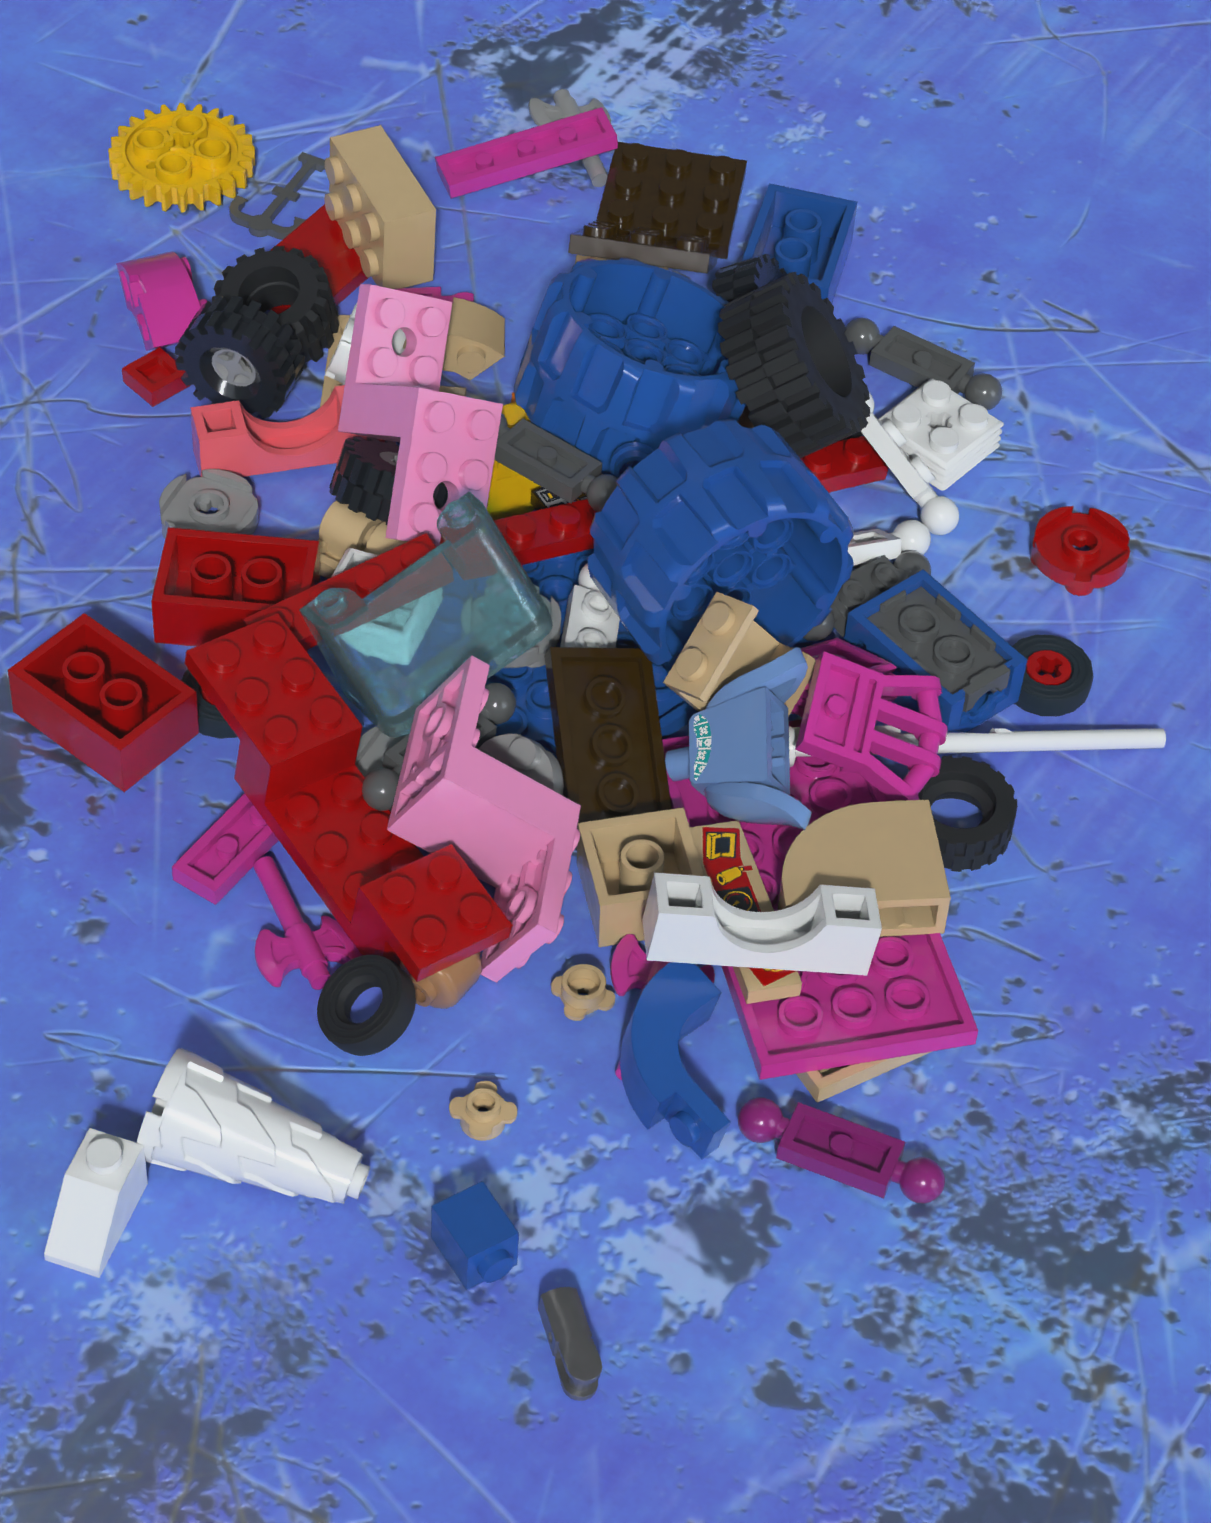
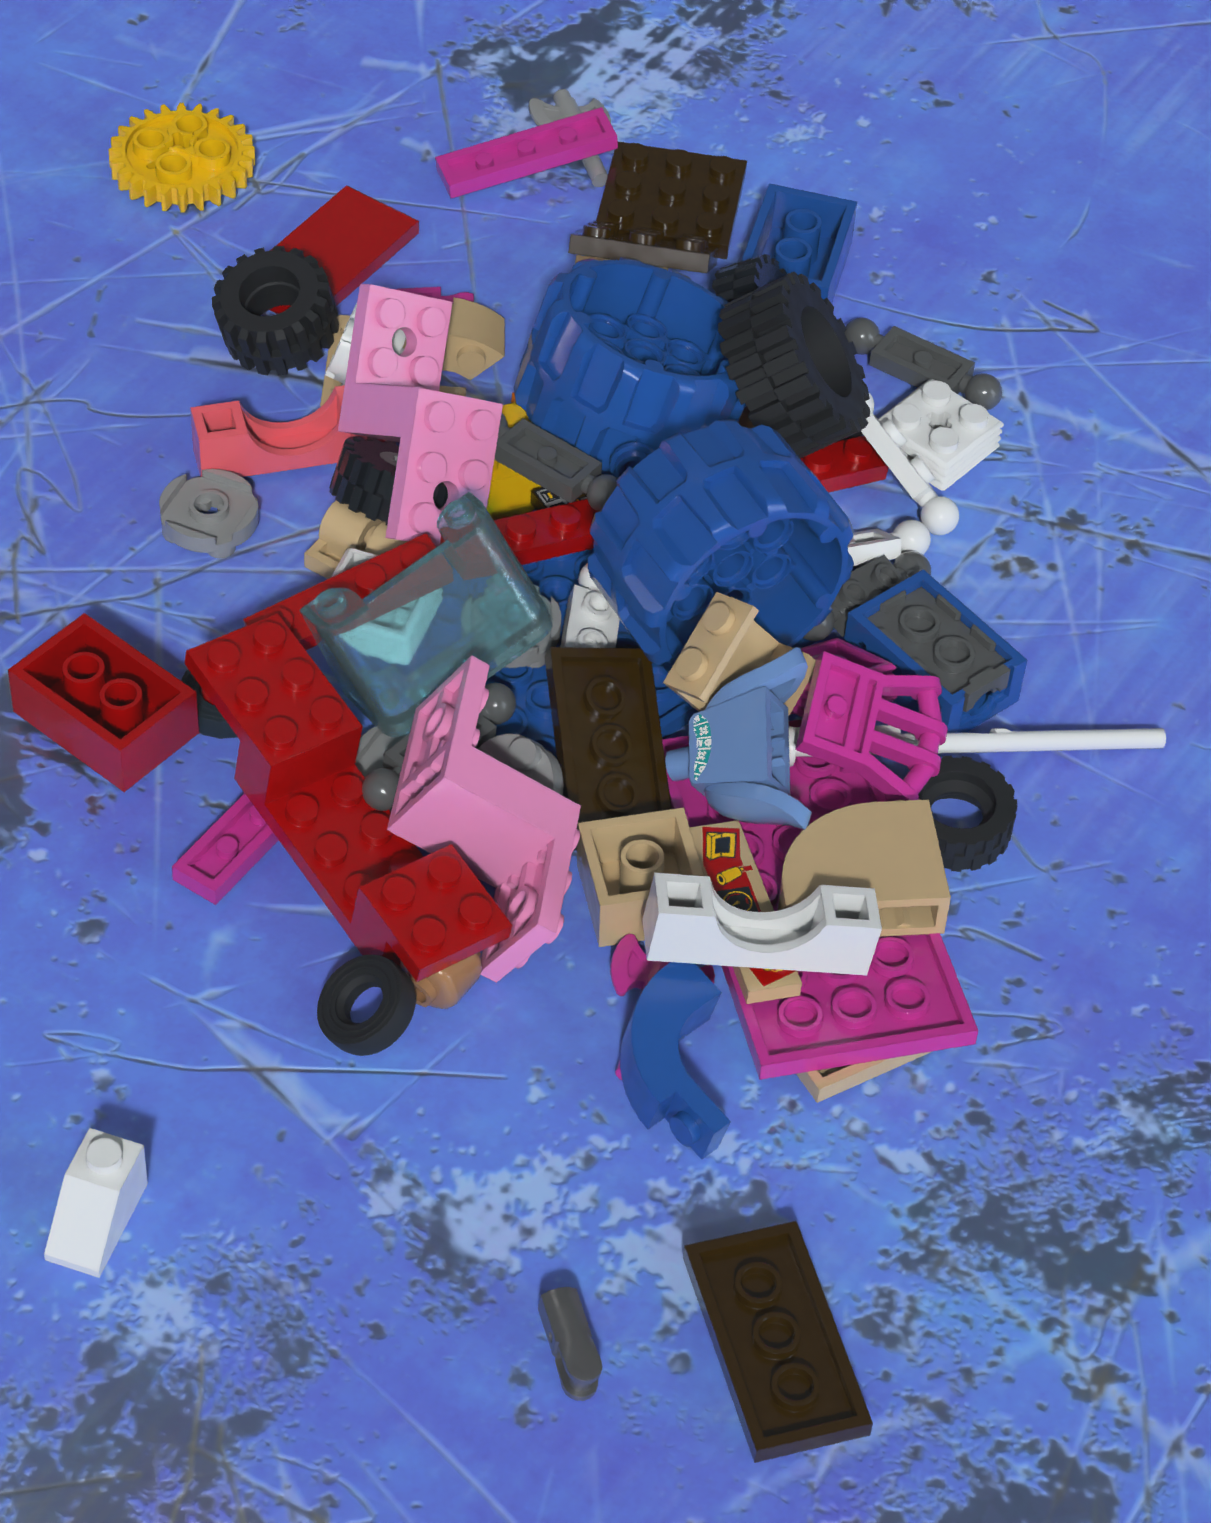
dark pink brick [116,251,207,351] -> none
red plate [122,347,190,407] -> none
white cone [136,1048,371,1204] -> none
red brick [151,527,320,653] -> none
black wheel [175,296,305,419] -> none
dark grey piece [229,152,325,240] -> none
dark pink piece [254,856,362,990] -> none
tan brick [324,125,436,289] -> none
blue brick [431,1181,519,1290] -> none
tan plate [449,1081,517,1141] -> none
tan plate [551,964,615,1021] -> none
magenta plate [738,1097,945,1204] -> none
black bush [1012,635,1093,716] -> none
red plate [1030,506,1130,596] -> none
none -> dark brown plate [683,1221,873,1463]

